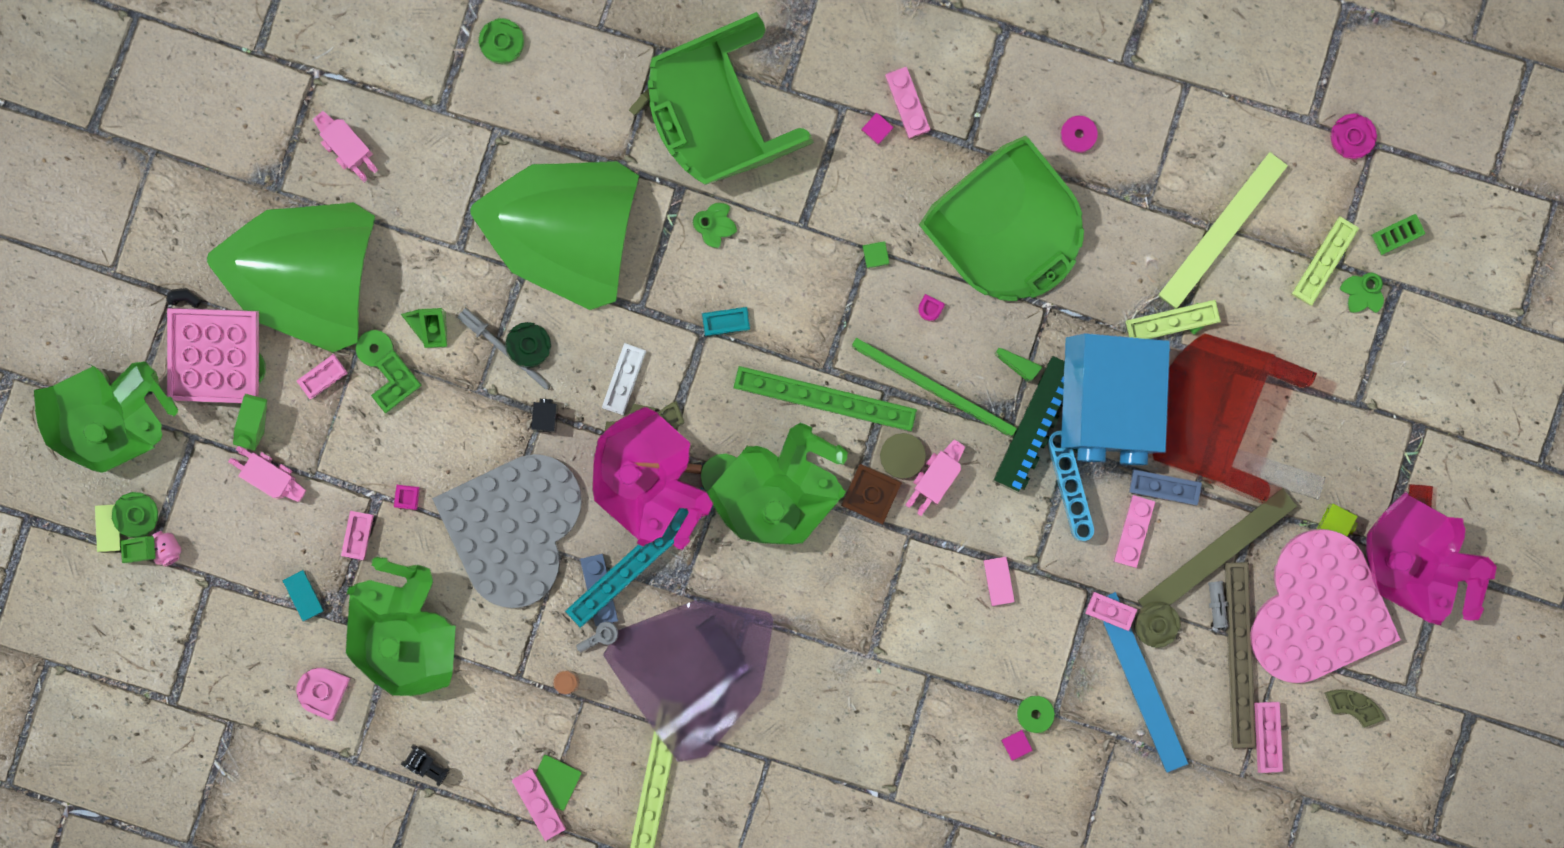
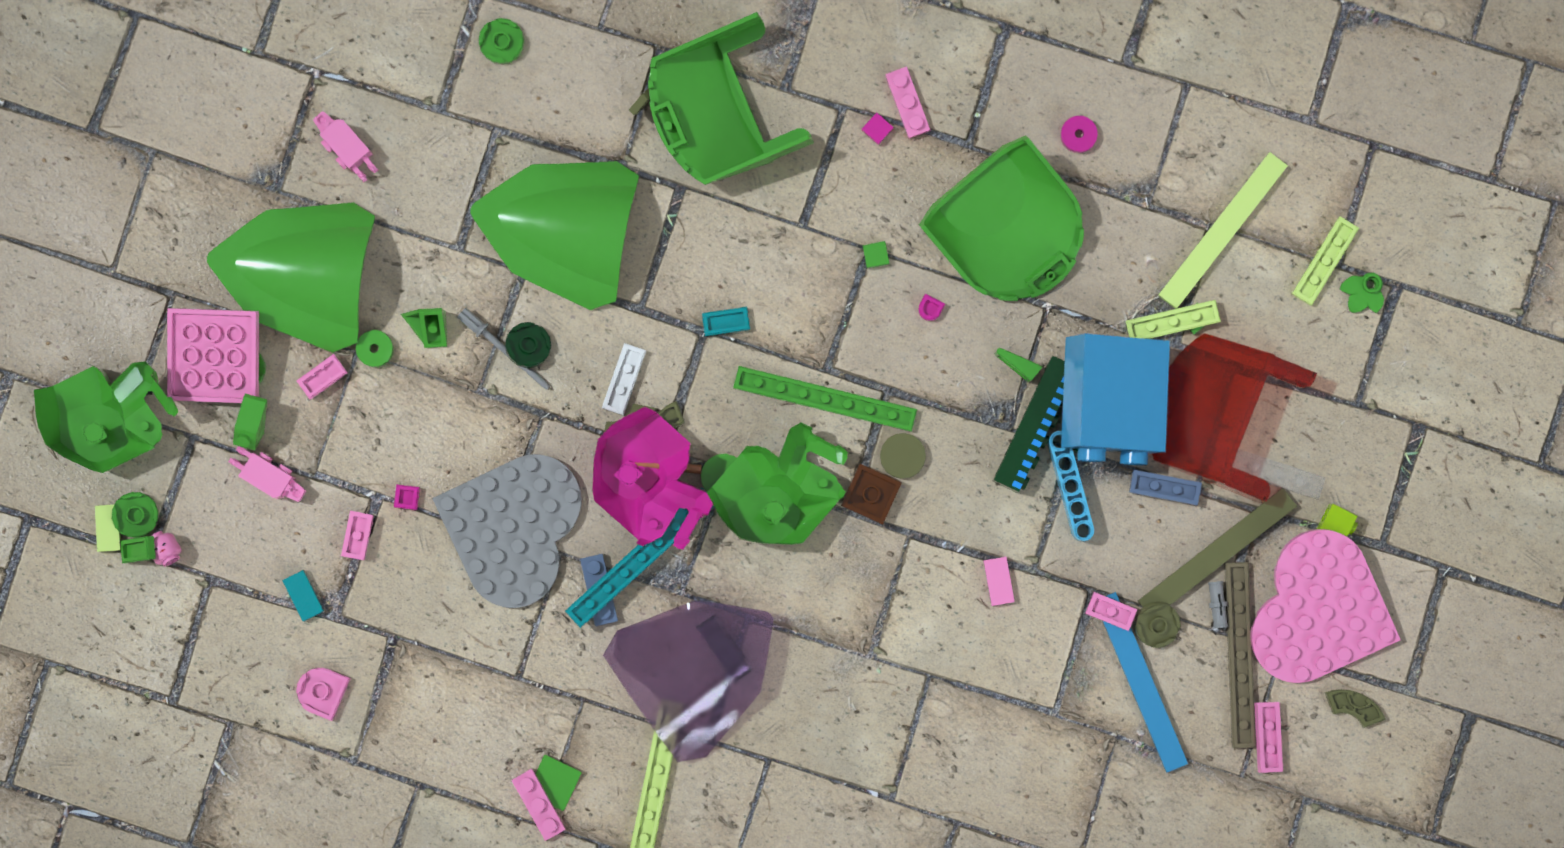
black arm [166,288,202,309] -> none
bright green piece [346,557,456,696] -> none
bright green tile [371,349,422,414] -> none
black connector [401,744,450,787] -> none
black brick [531,398,558,433] -> none
nougat piece [554,671,580,694] -> none
light grey plate [576,622,618,653] -> none
bright green plate [693,203,737,248] -> none
bright green tile [852,338,1017,437] -> none
bright pink hinge [906,440,965,516] -> none
dark pink tile [1001,729,1033,761] -> none
bright green piece [1017,696,1055,733] -> none
bright pink plate [1113,495,1155,568] -> none
dark pink tile [1330,113,1377,160] -> none
dark pink piece [1366,491,1497,626] -> none
bright green slope [1371,214,1425,255] -> none
clear red tile [1408,484,1433,507] -> none

